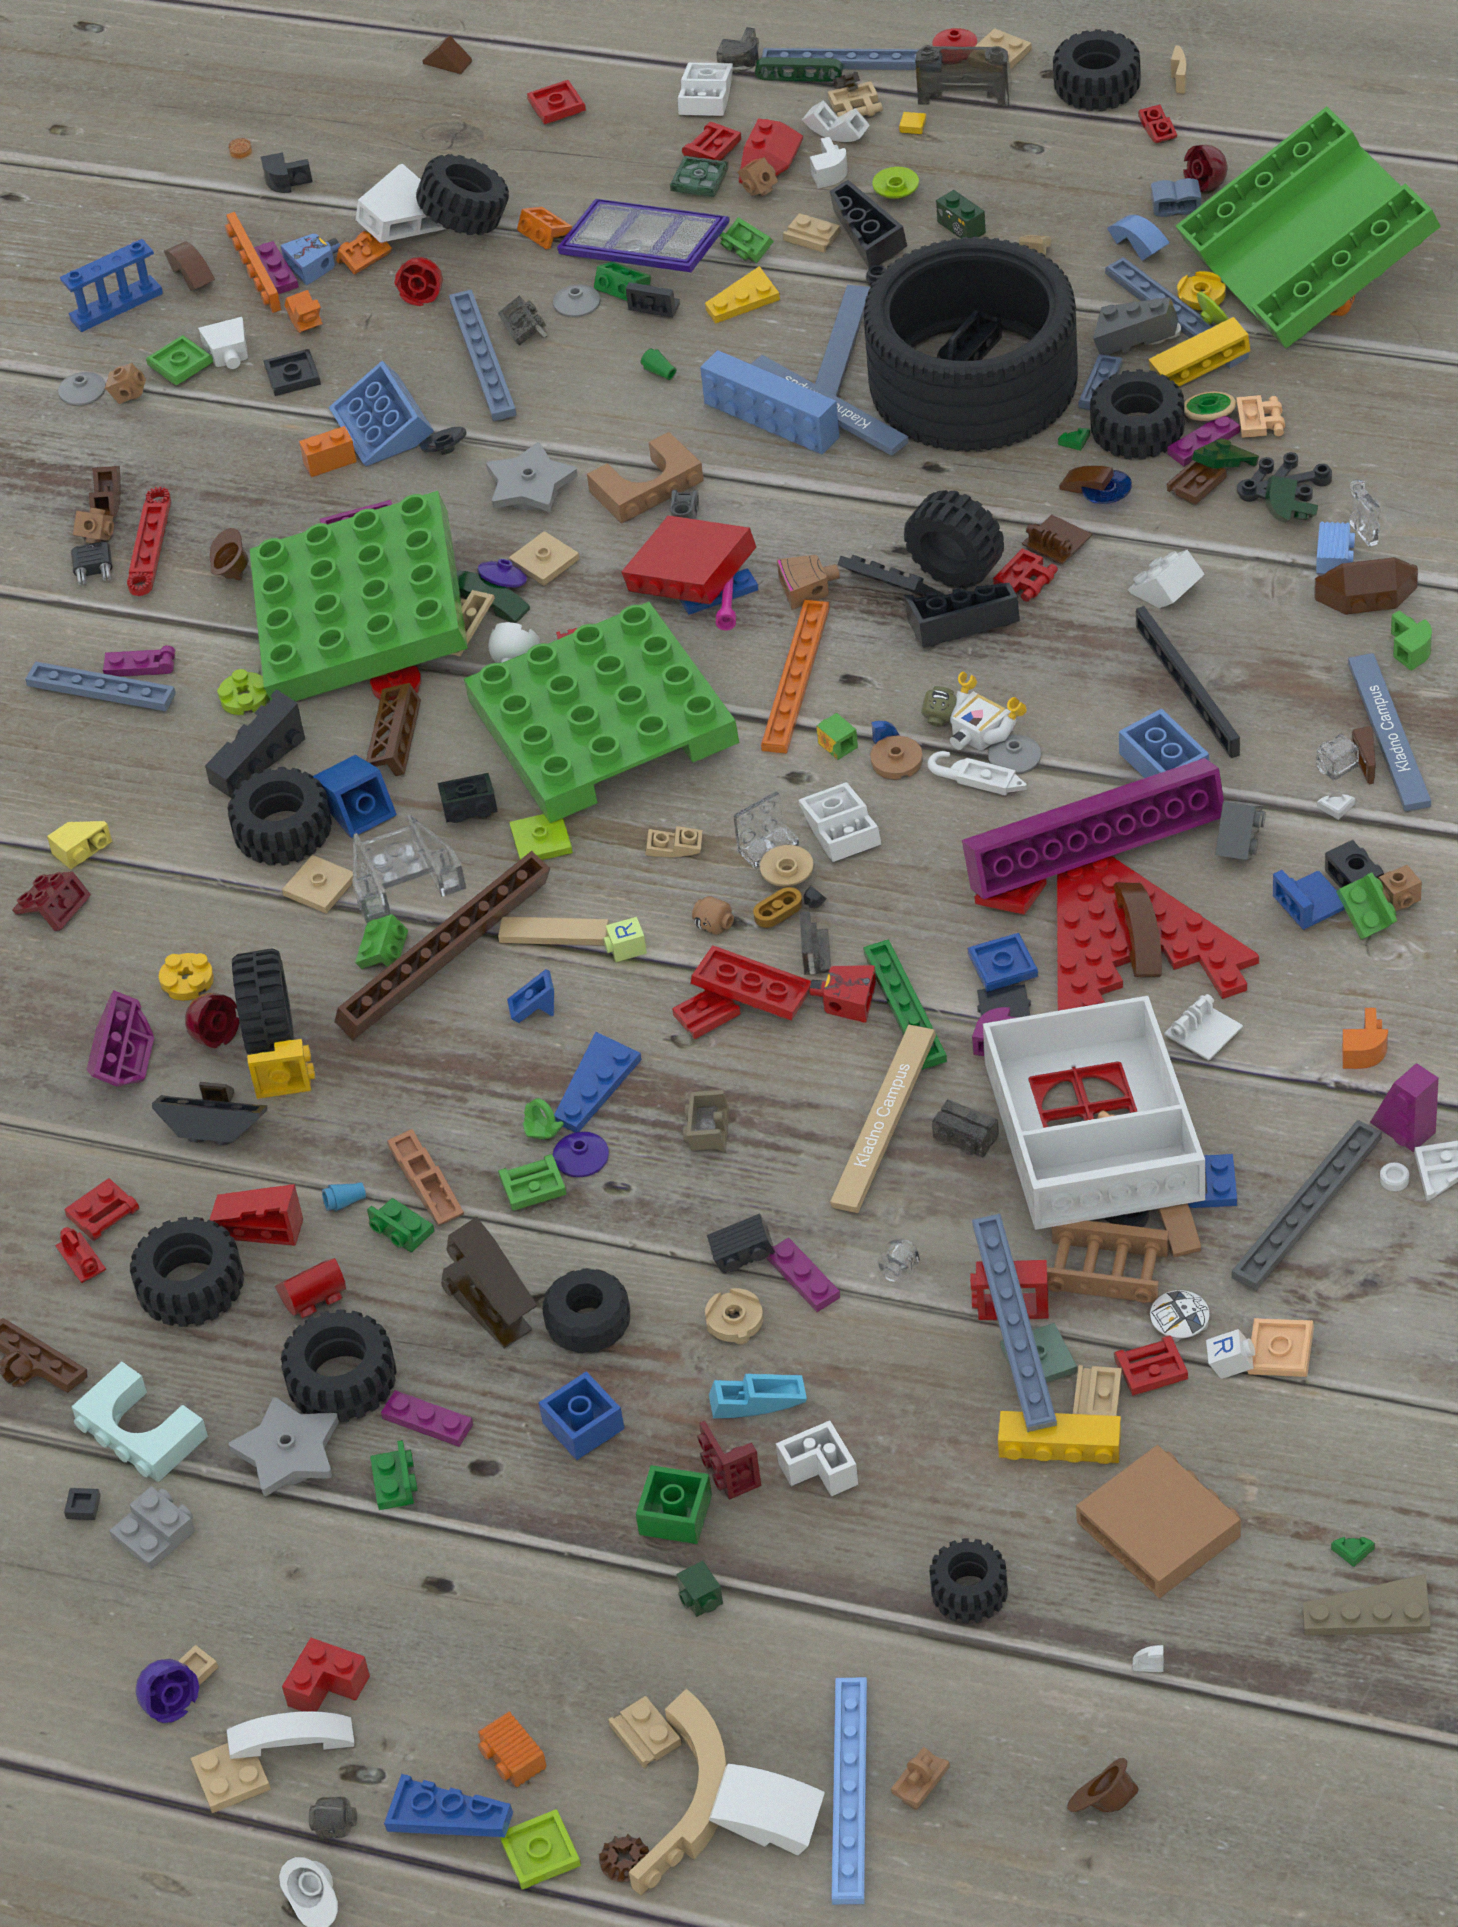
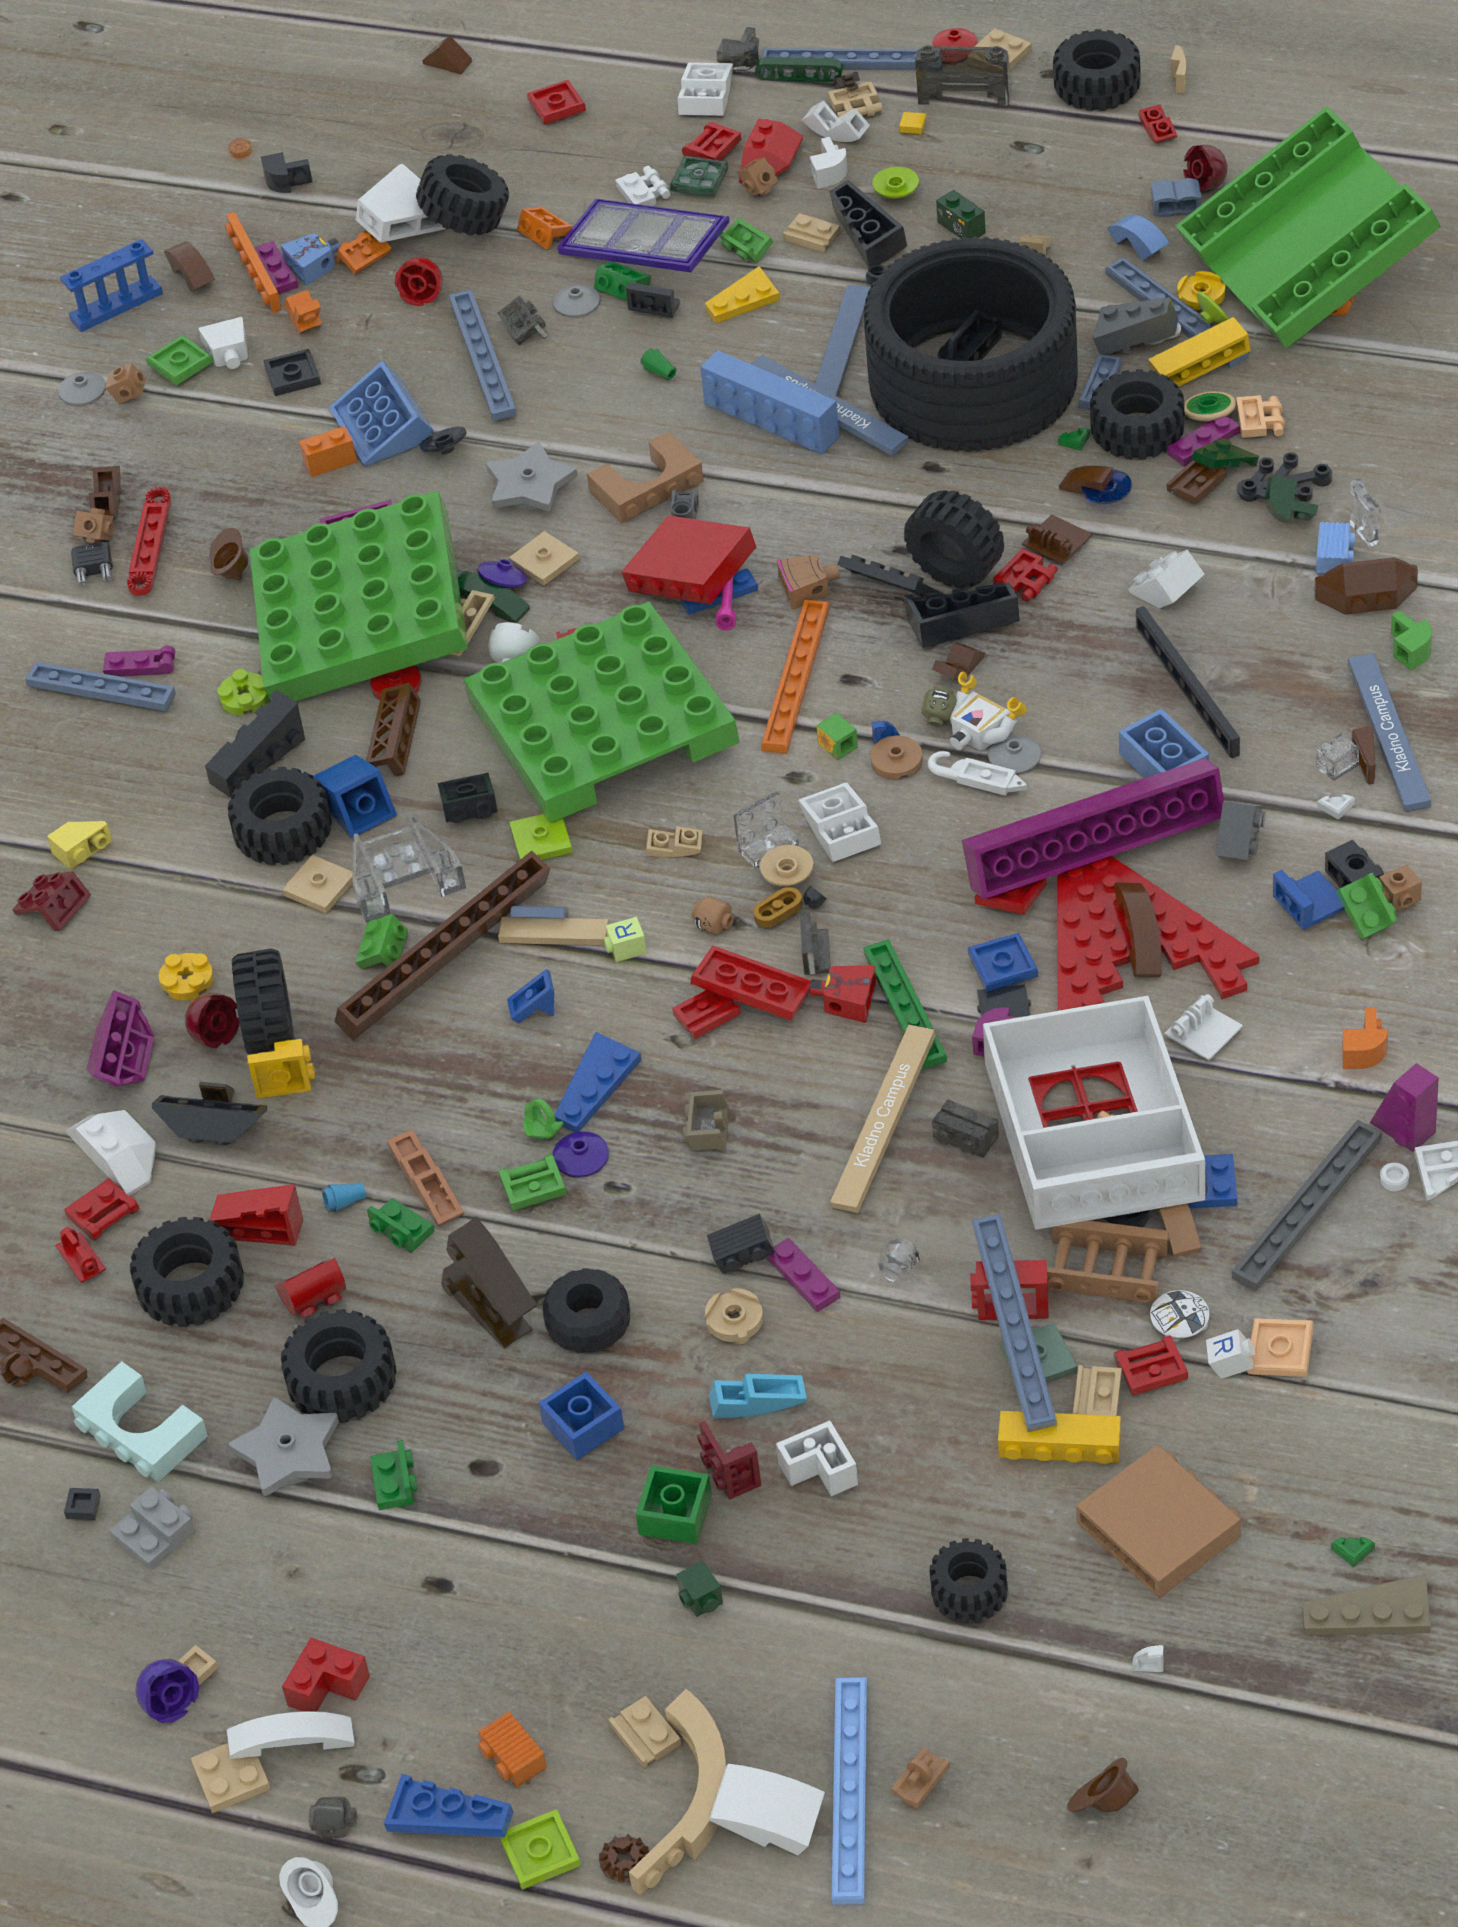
magenta plate [381,1390,473,1447] -> none
none -> white wedge [66,1110,156,1196]
none -> sand blue tile [511,906,569,918]
none -> white plate [615,166,670,206]
none -> reddish brown slope [932,642,985,679]

